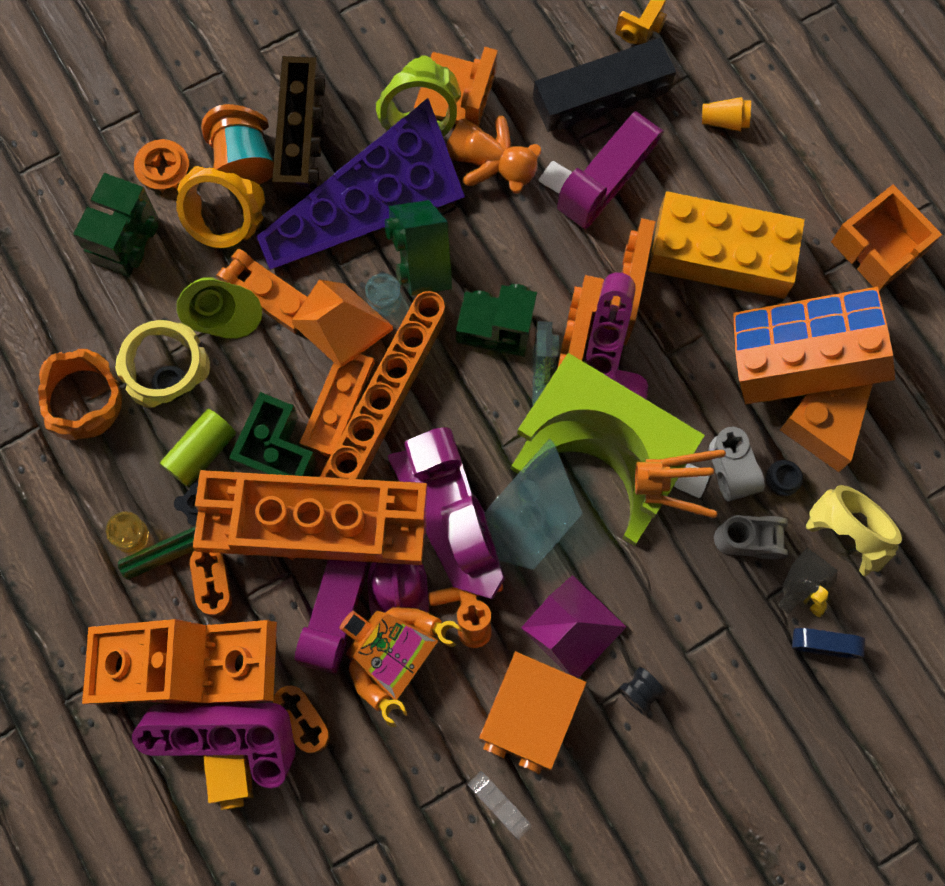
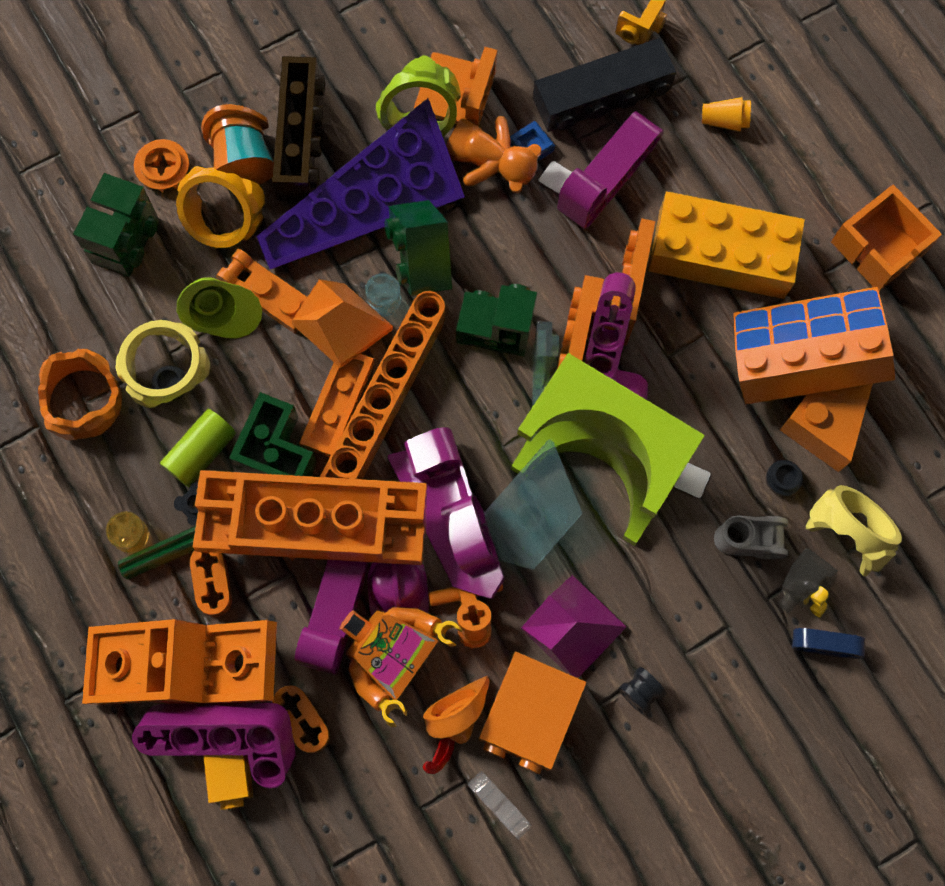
orange plant [635,449,726,518] -> none
light grey piece [708,427,765,501] -> none
none -> orange piece [423,675,490,774]
none -> blue tile [510,121,555,161]

